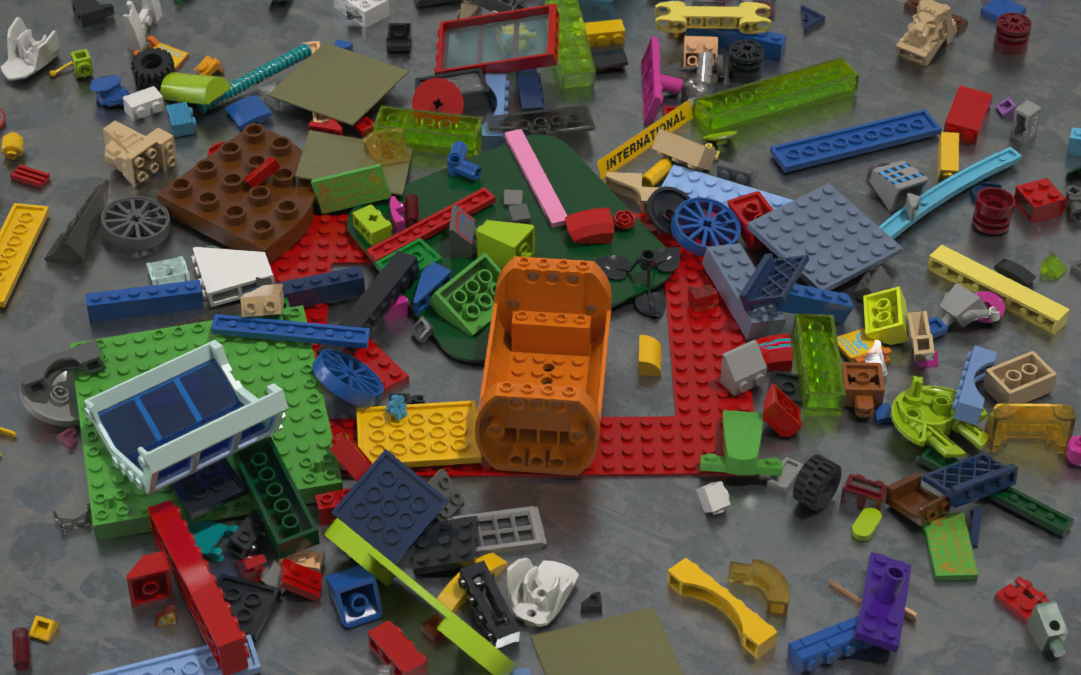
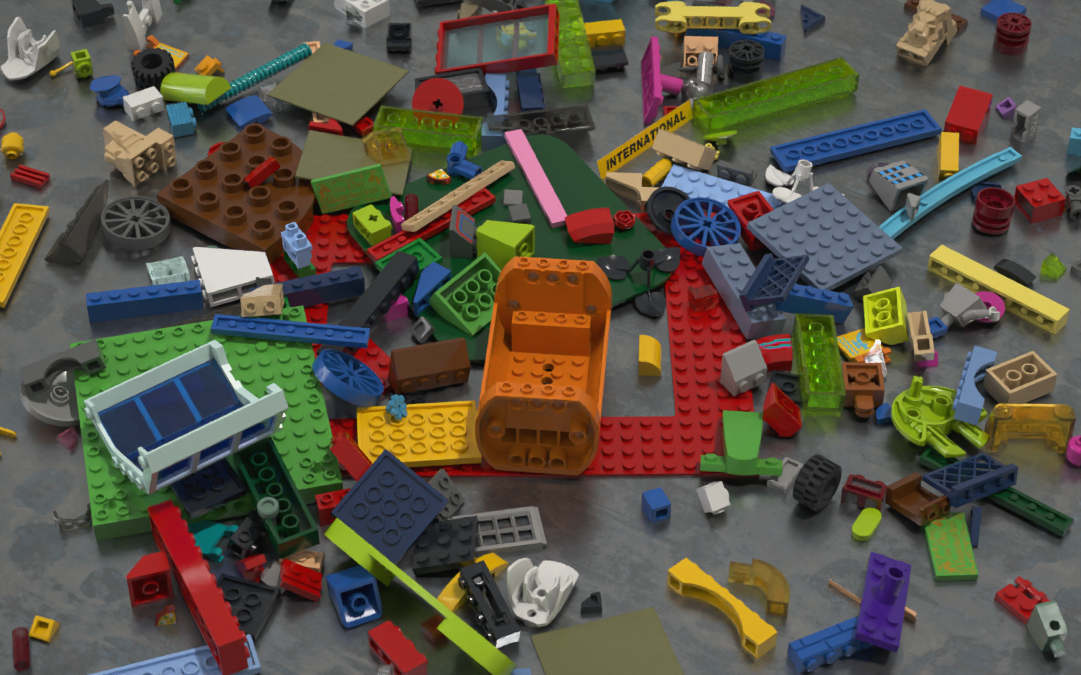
none -> sand green tile [257,497,279,519]
none -> light blue hips [281,222,316,278]
none -> reddish brown slope [387,337,471,395]
none -> tan tile [401,161,515,232]
none -> tile [426,168,451,185]
none -> blue brick [641,487,671,524]
none -> white plant [765,160,845,204]

